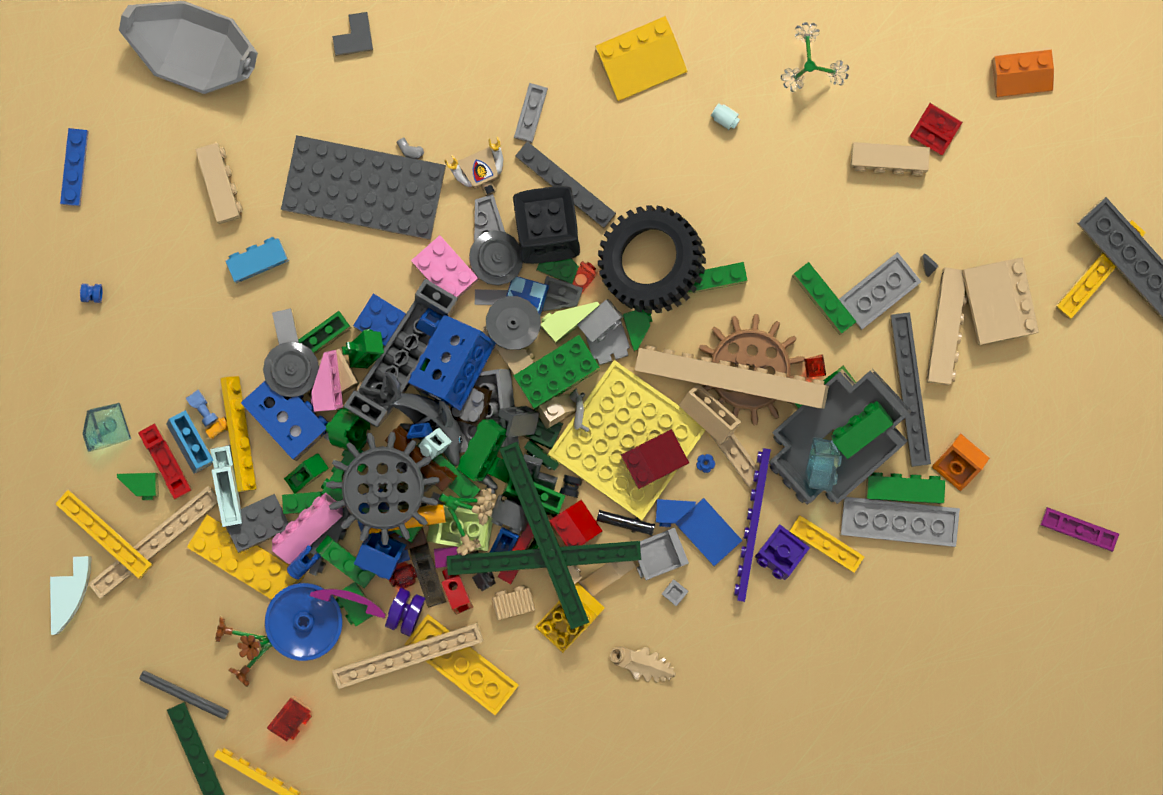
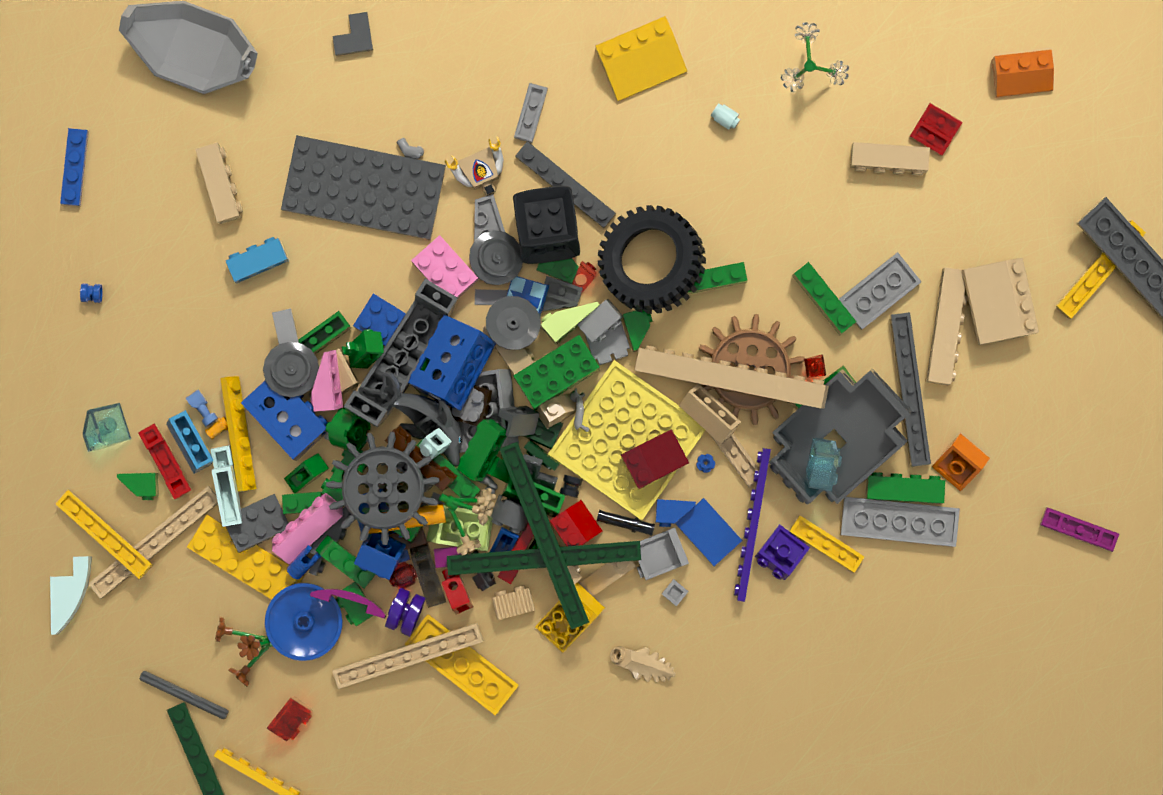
blue slope [406,423,433,439] -> none
blue slope [416,308,443,337] -> none
green brick [831,401,893,459] -> none
dark grey slope [920,253,939,277] -> none

